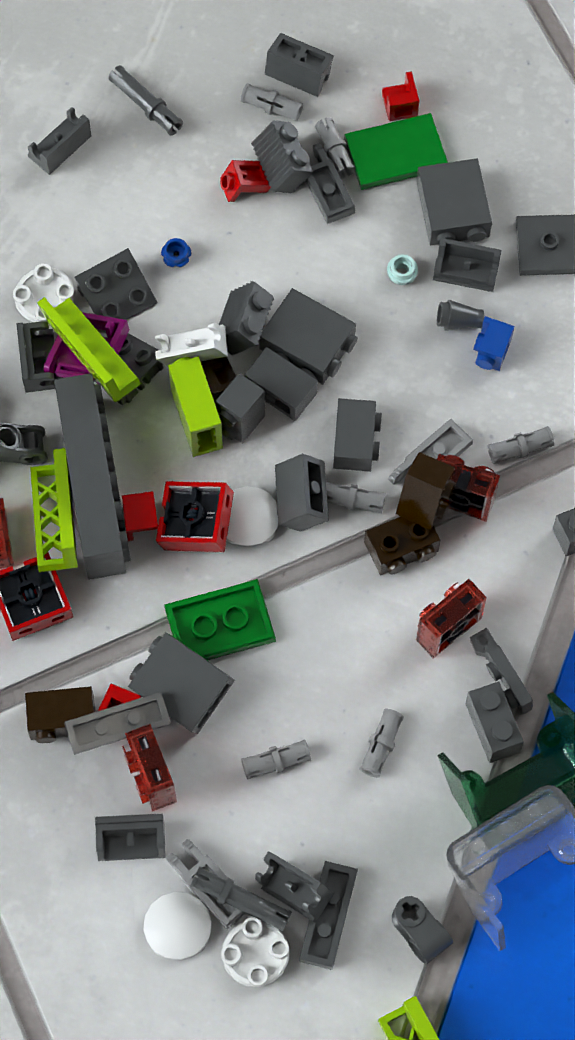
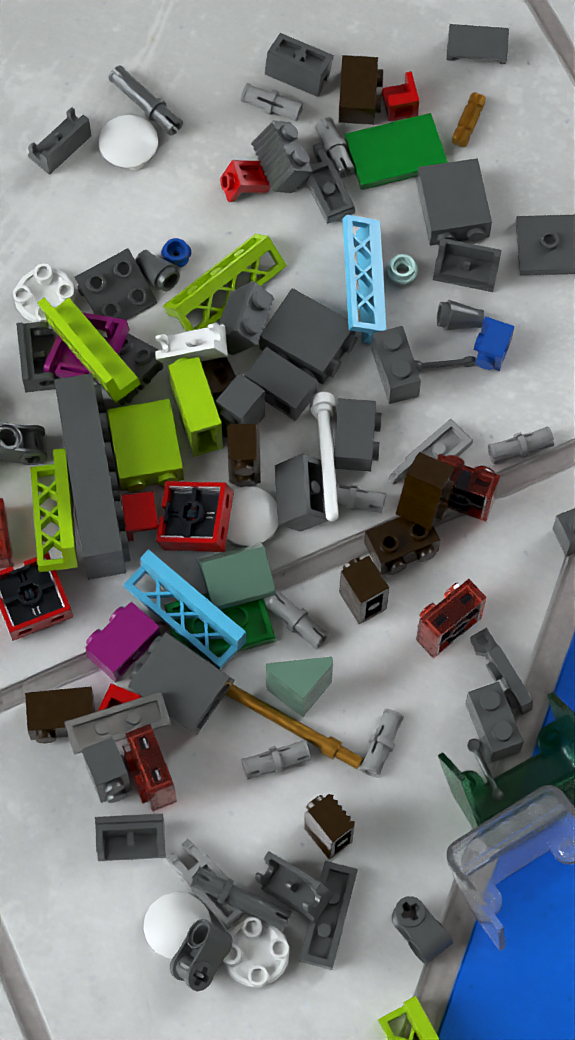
none -> dark grey brick [81,737,132,803]
none -> magenta brick [85,601,161,683]
none -> white dish [98,115,158,171]
none -> lime brick [107,399,184,492]
none -> medium azure fence [123,549,246,670]
none -> dark grey cone [135,250,180,292]
none -> lime fence [163,233,287,332]
none -> dark grey piece [170,919,233,991]
none -> sand green slope [197,543,276,610]
none -> pearl gold bar [225,684,364,770]
none -> dark brown brick [227,424,261,487]
none -> light grey pin [266,592,329,649]
none -> sand green slope [266,657,333,717]
none -> dark brown brick [304,794,355,859]
none -> white piece [310,392,339,522]
none -> dark brown brick [338,55,384,125]
none -> dark brown brick [339,556,389,624]
none -> medium azure fence [343,214,387,344]
none -> dark grey brick [371,326,421,404]
none -> dark grey hinge [415,356,476,372]
none -> dark grey hinge [446,24,509,64]
none -> pearl gold axle [452,92,486,147]
none -> dark grey hinge [467,738,505,802]

